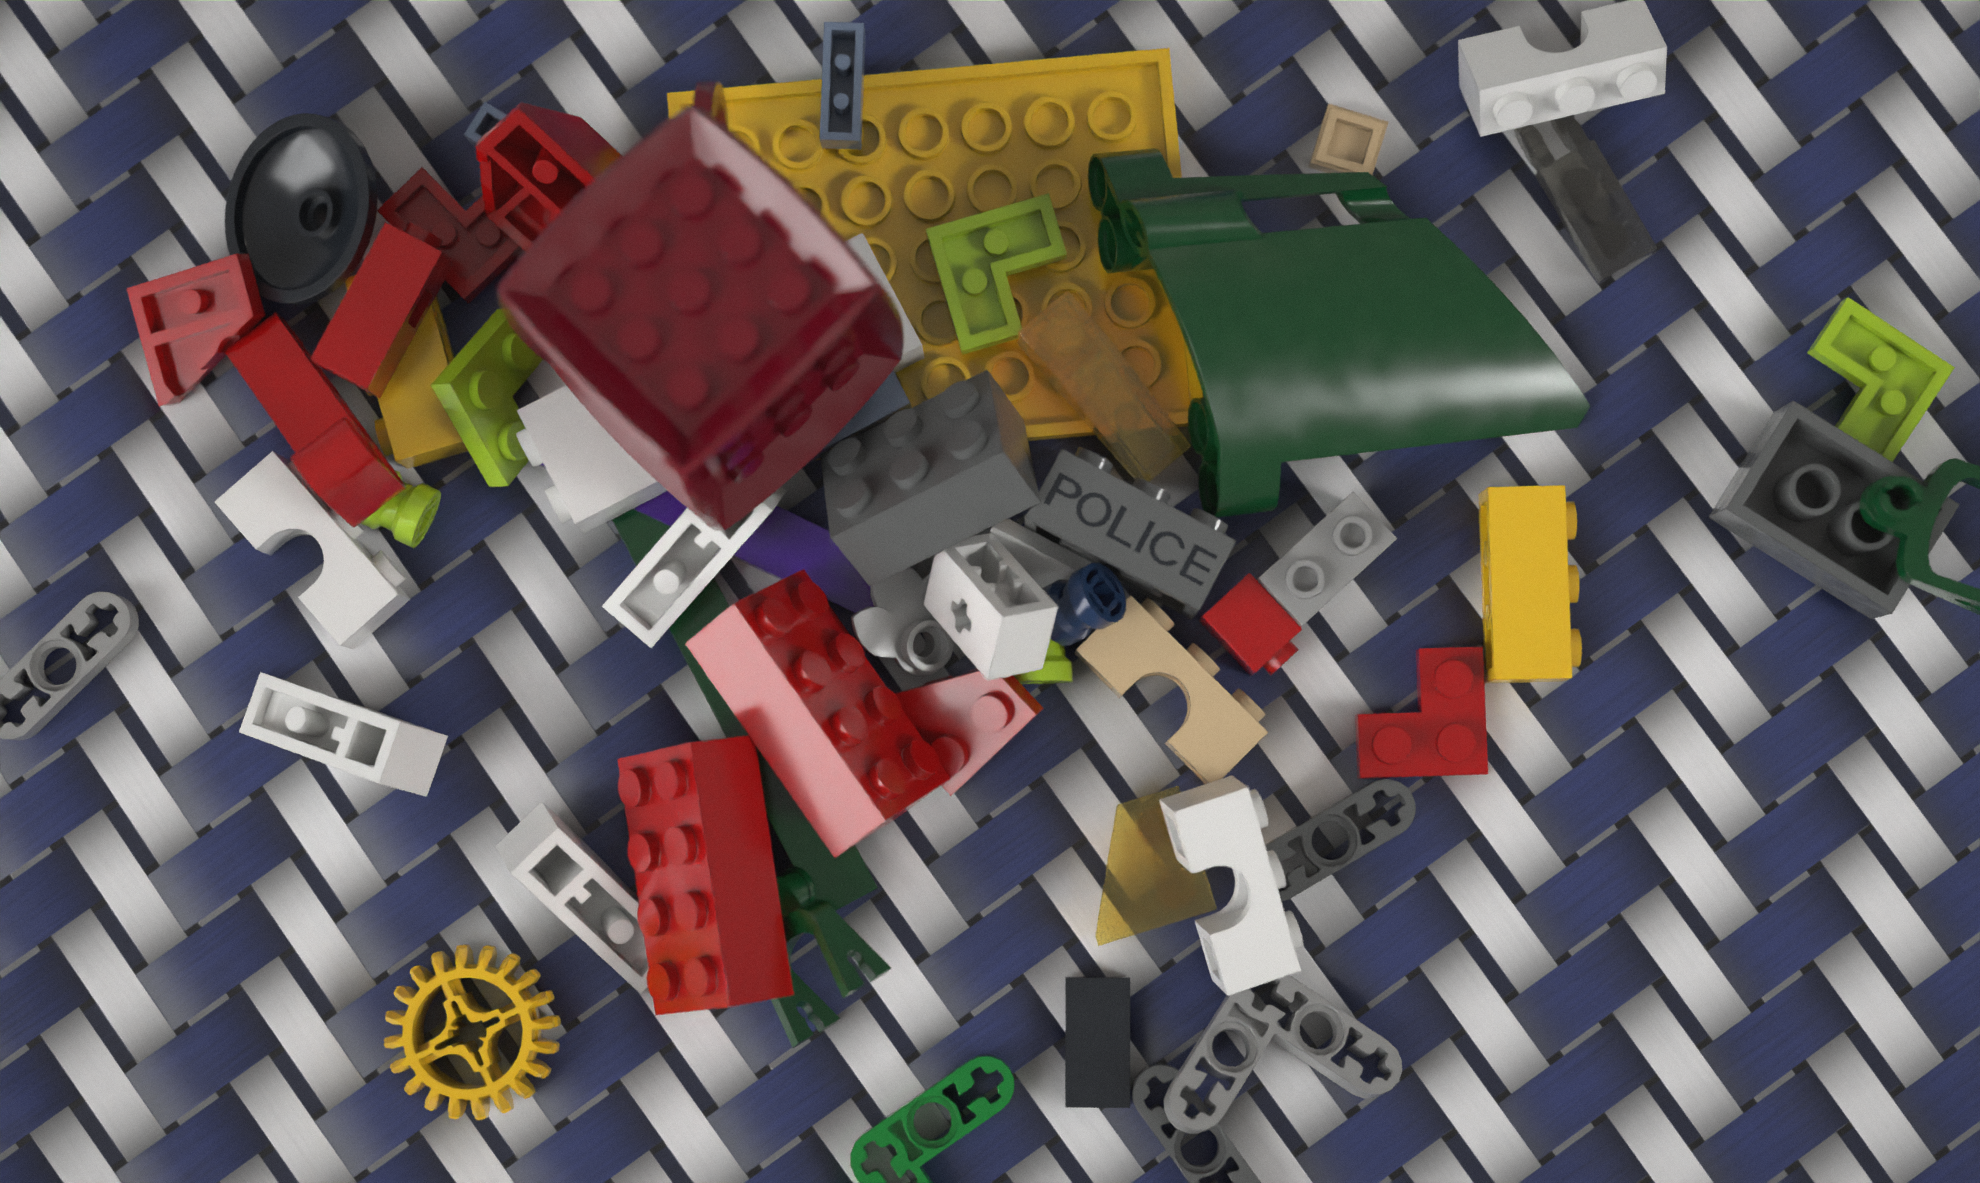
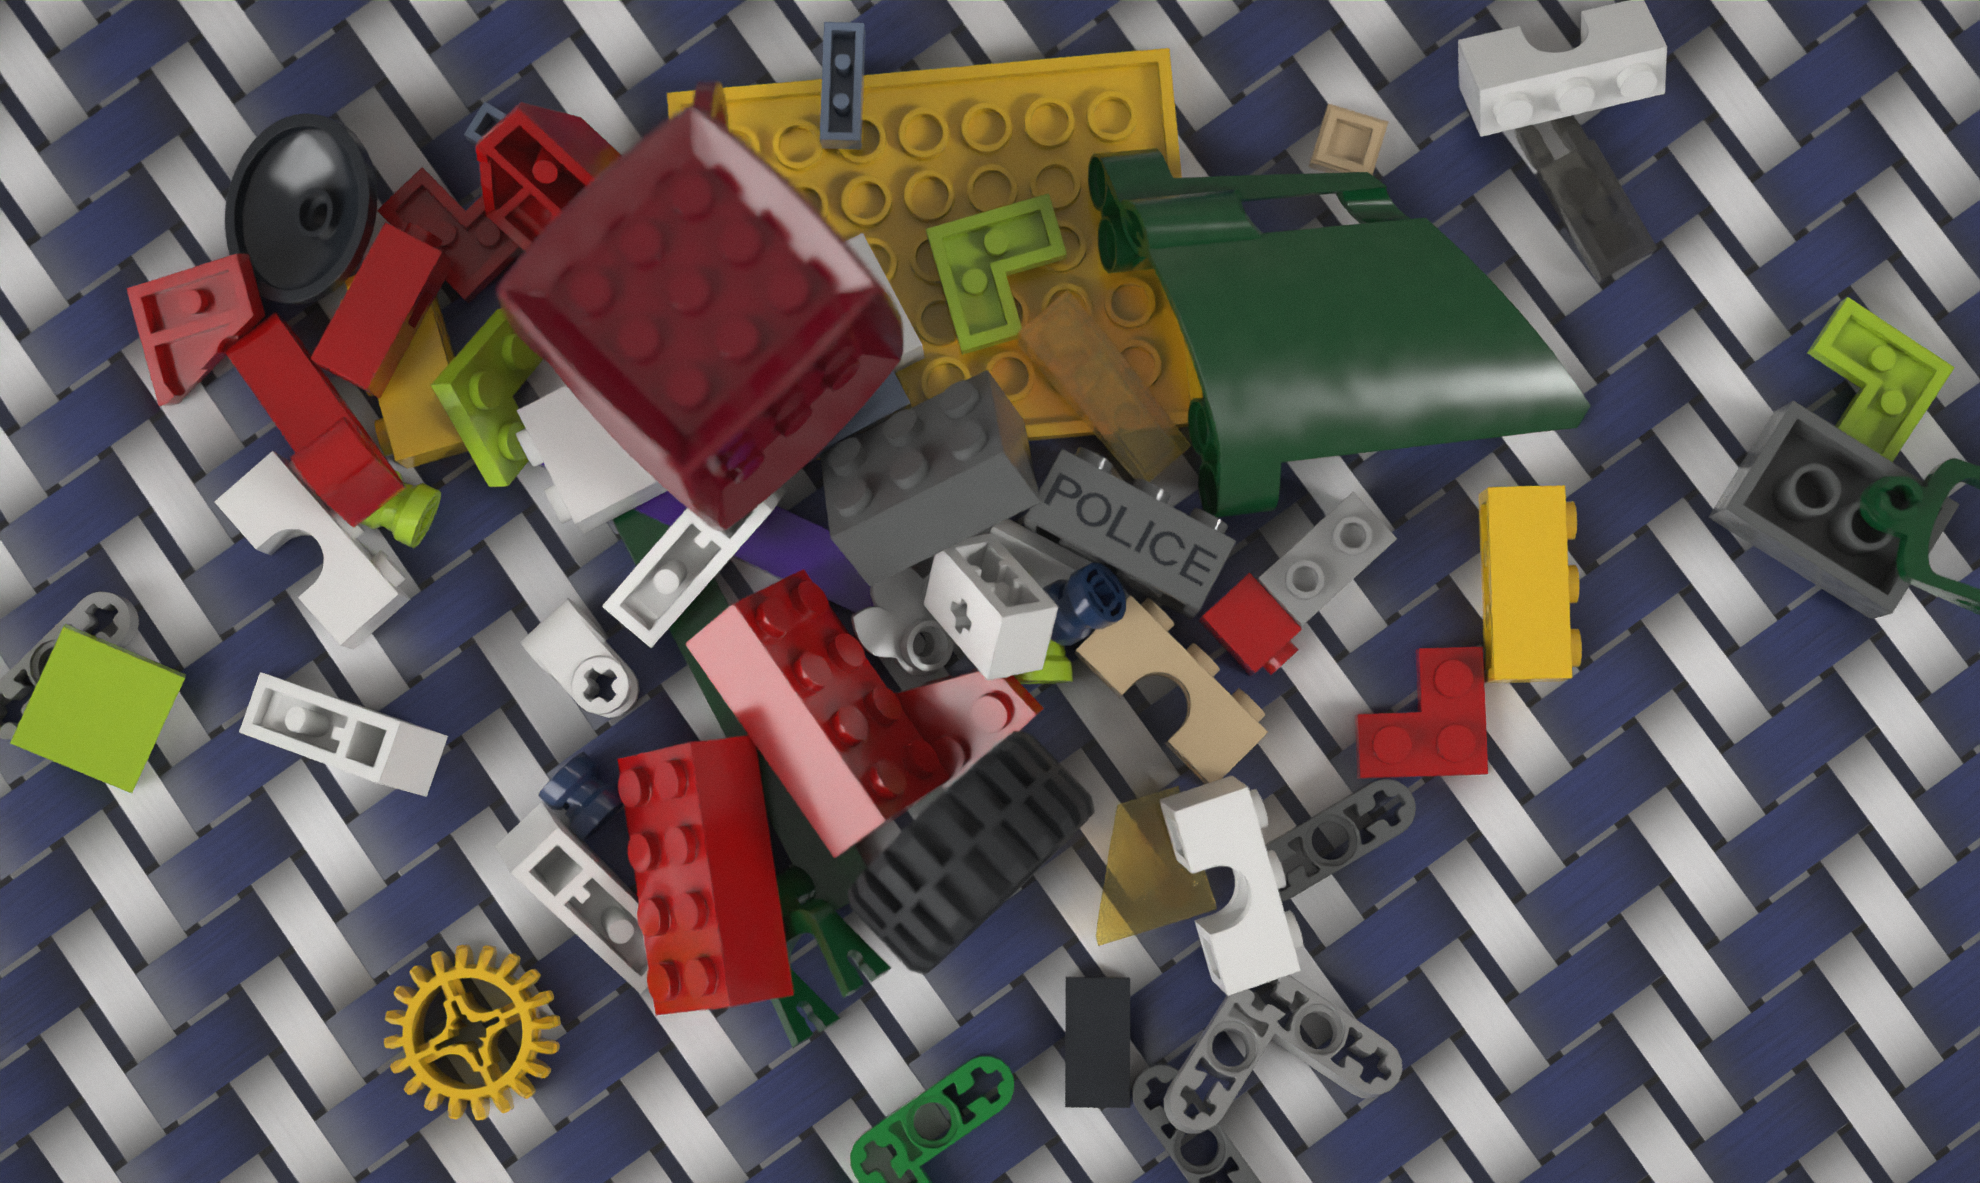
none -> lime tile [10,624,186,794]
none -> white piece [520,598,640,718]
none -> dark blue wheel [538,751,624,842]
none -> black tyre [848,730,1095,975]

